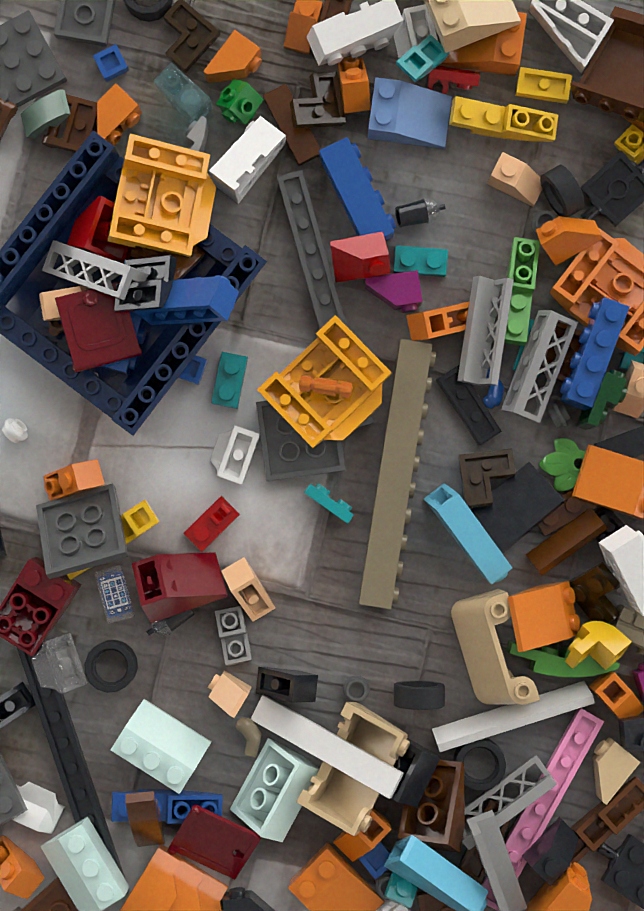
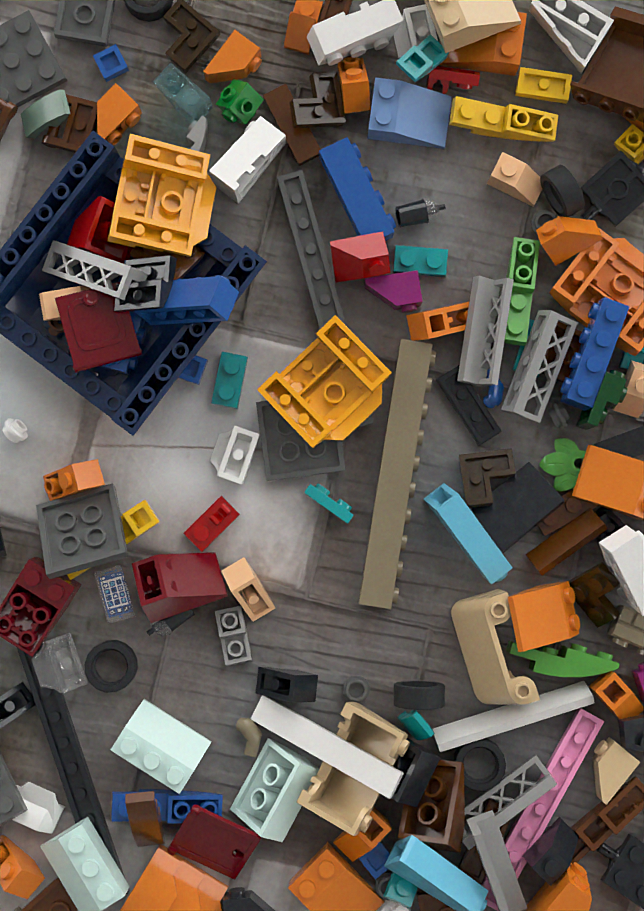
light nougat slope [208,670,251,718] -> none
orange axle [299,375,353,398] -> none
yellow brick [565,621,632,670] -> none
none -> teal slope [397,710,435,740]

